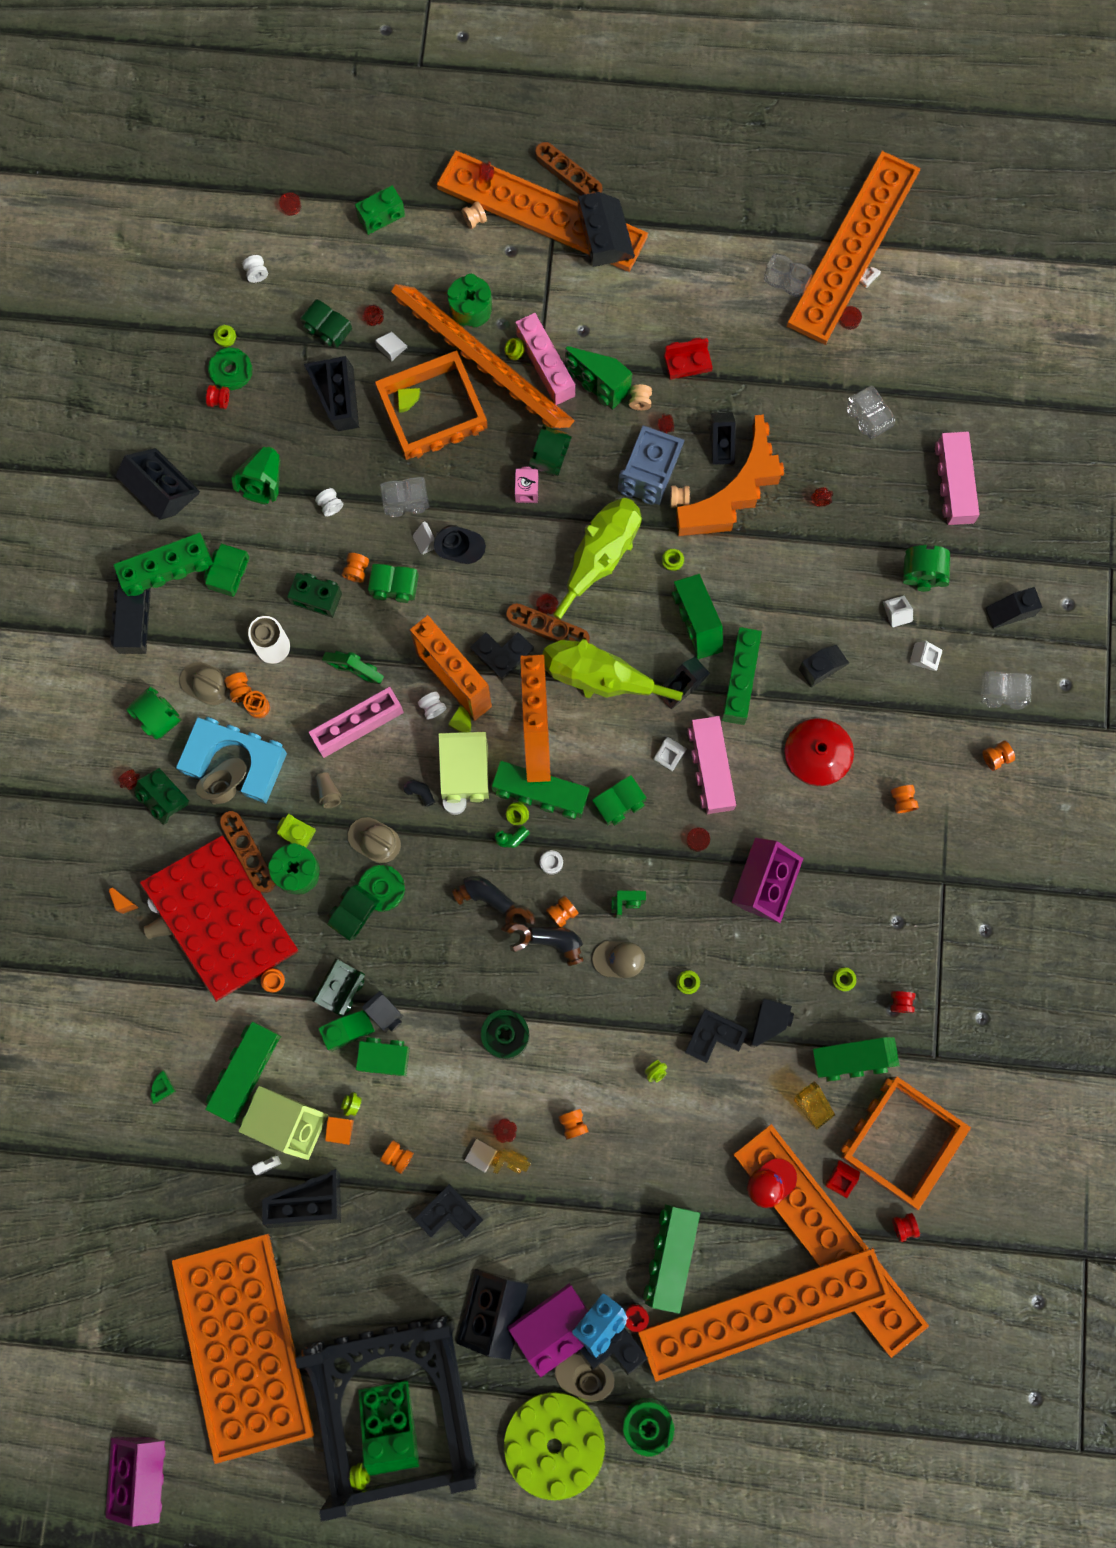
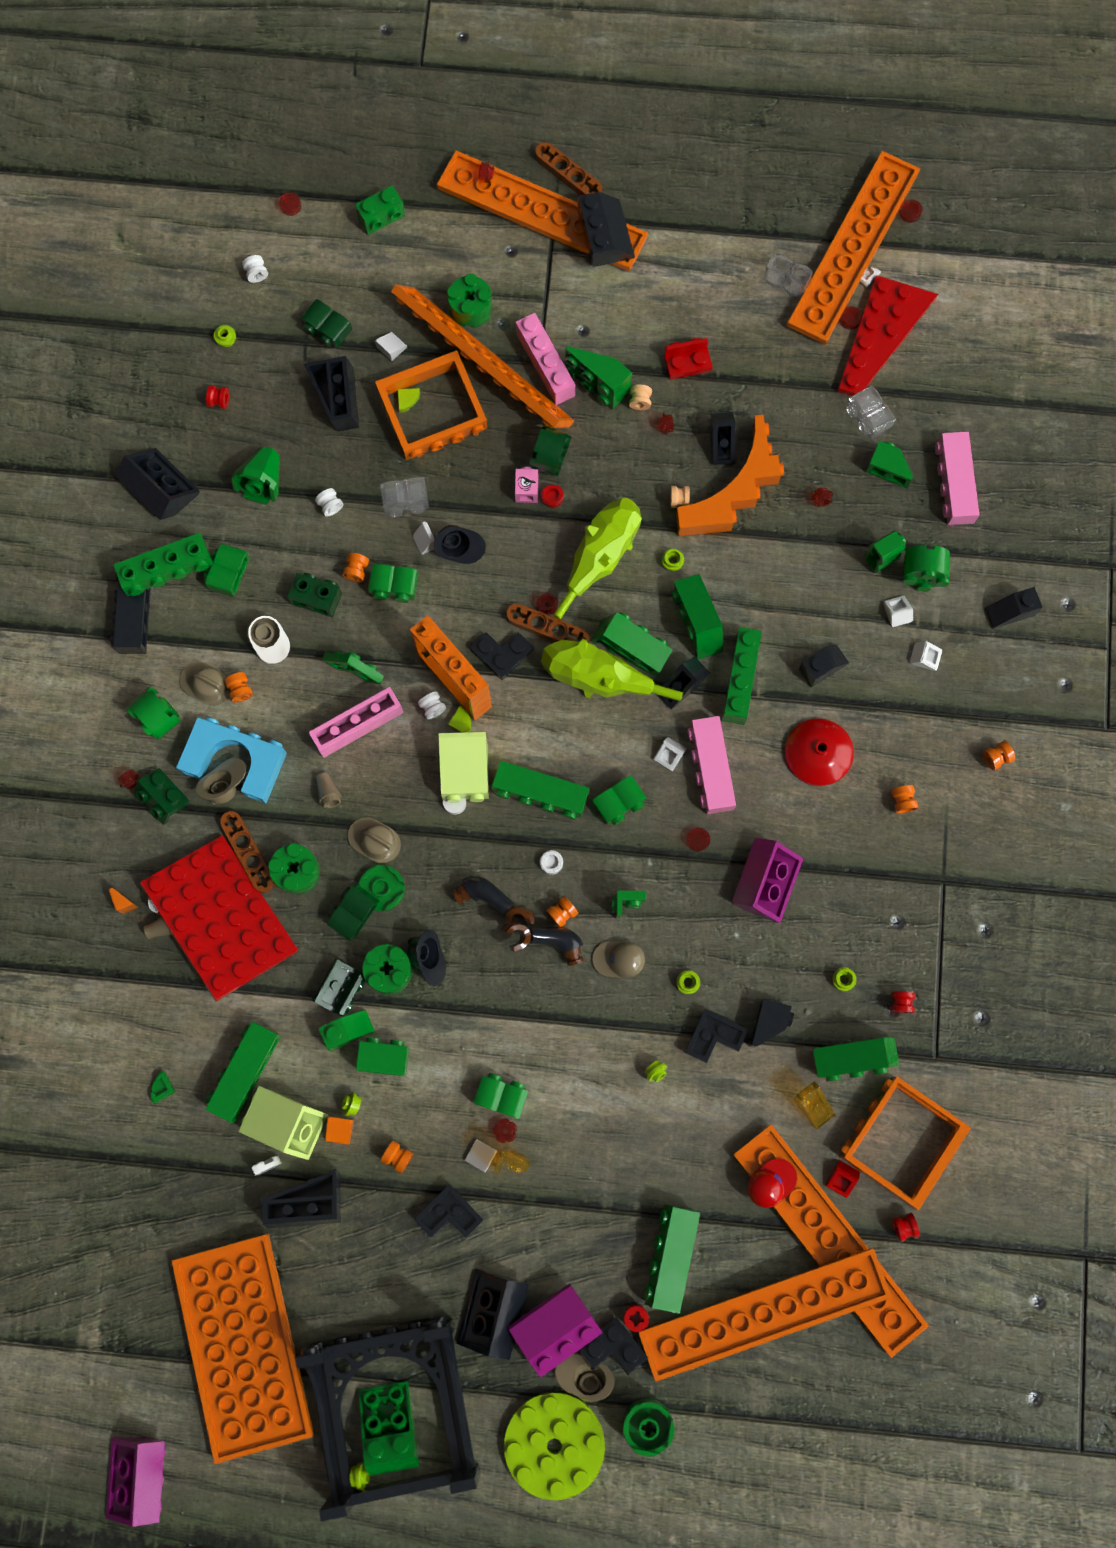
green tile [208,347,253,391] -> none
orange wheel [243,691,270,719] -> none
orange plate [261,968,285,992] -> none
lime bracket [277,814,316,848] -> none
black slope [362,991,403,1032] -> none
clear red plate [363,305,384,326] -> none
black arm [403,779,435,807] -> none
light nougat wheel [462,201,487,229] -> none
dark green brick [481,1010,530,1060] -> none
green arm [495,825,530,848] -> none
lime plate [505,338,525,360] -> none
lime plate [506,802,529,825] -> none
orange window [520,655,551,782] -> none
orange wheel [559,1109,589,1140] -> none
dark azure bracket [572,1294,628,1358] -> none
sand blue bracket [618,426,684,505] -> none
clear brick [981,671,1032,709] -> none
none -> green brick [362,944,413,995]
none -> black piece [407,930,446,986]
none -> green brick [473,1073,528,1119]
none -> red tile [542,484,564,508]
none -> green wedge [590,612,673,675]
none -> red wing [838,275,938,398]
none -> green brick [865,530,906,573]
none -> green slope [866,441,913,489]
none -> clear red tile [900,200,923,223]

